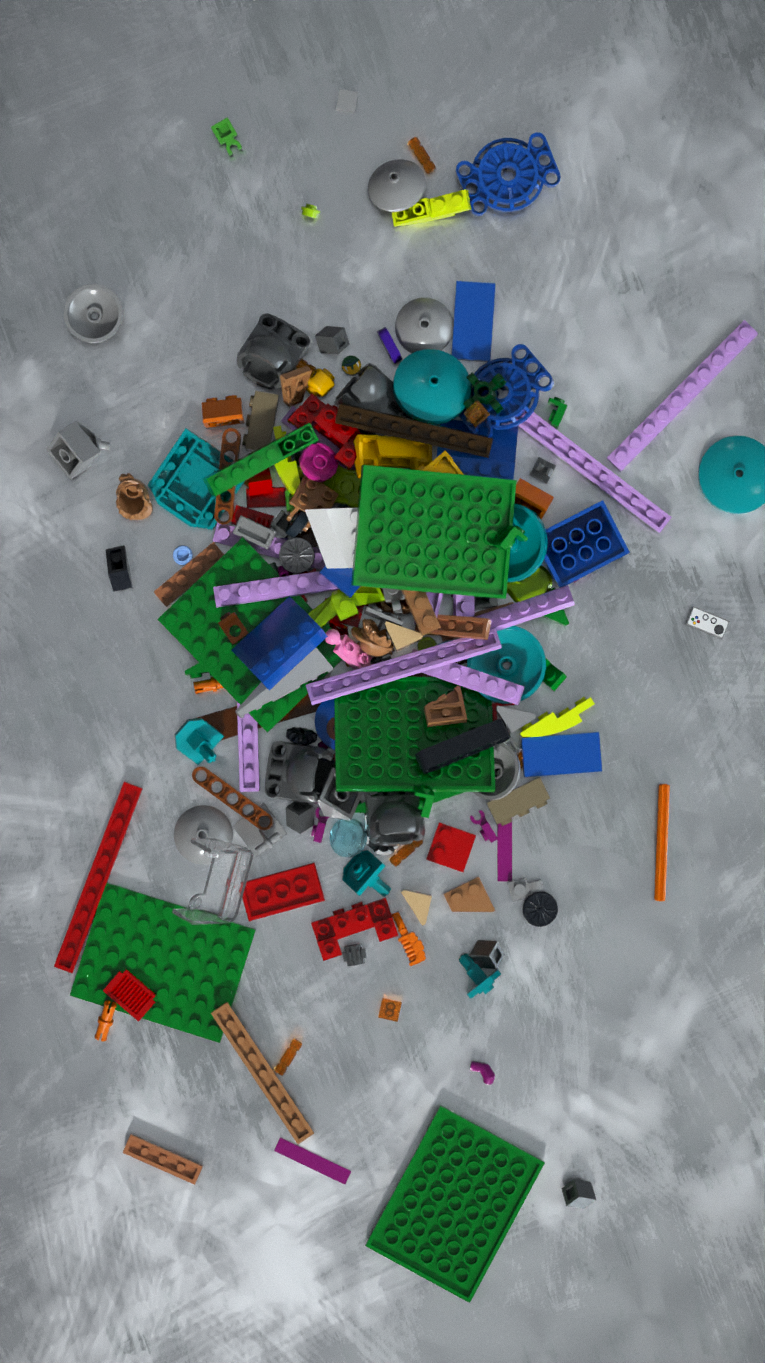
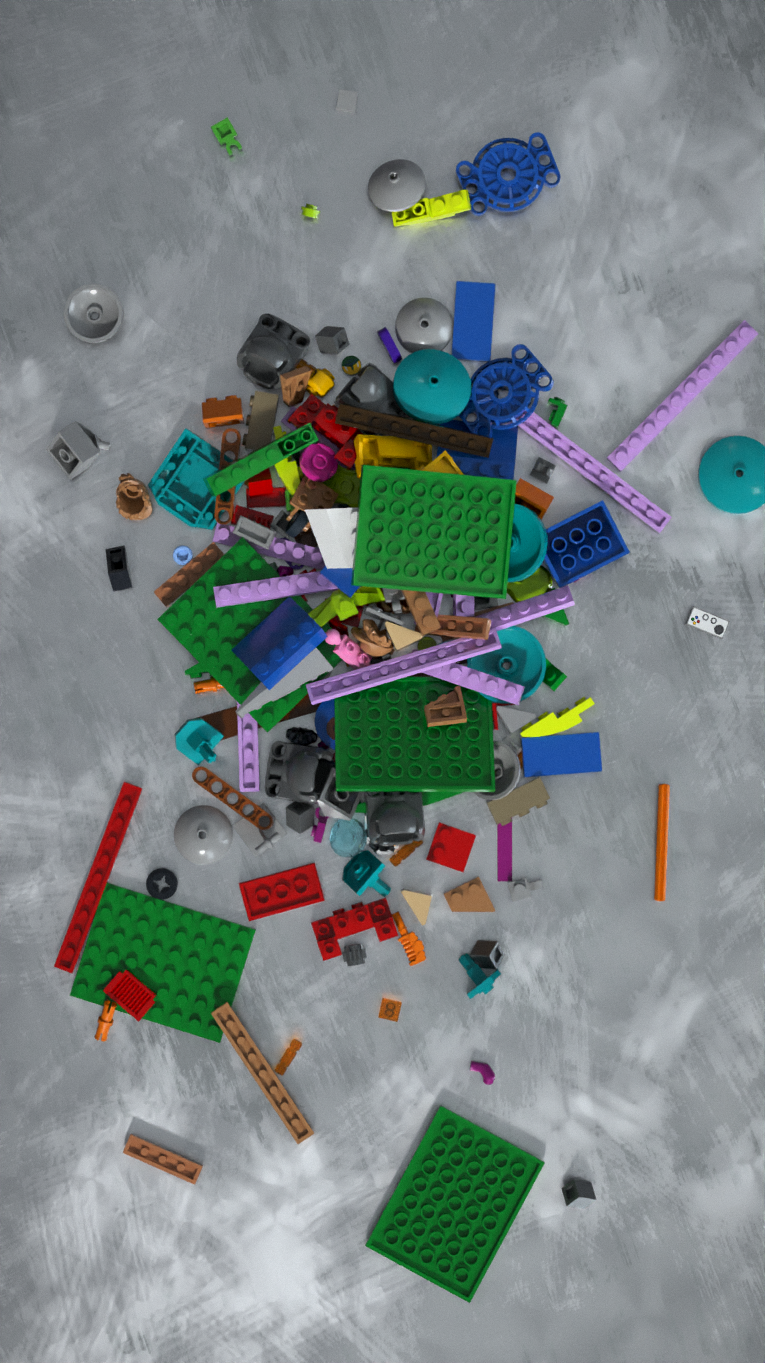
clear windscreen [172,838,253,925] -> none
reddish brown bracket [218,612,249,644] -> none
magenta sticker [274,1138,351,1184] -> none
flat silver wheel [279,538,315,573] -> none
clear orange axle [408,137,436,173] -> none
green bracket [413,784,435,818] -> none
black beam [415,719,511,774] -> none
dark green pin [463,372,507,414] -> none
clear orange tile [463,400,490,428] -> none
magenta plate [470,810,498,843] -> none
green bracket [493,525,528,550] -> none
black wheel [523,892,558,927] -> none
none -> black gear [146,868,178,900]

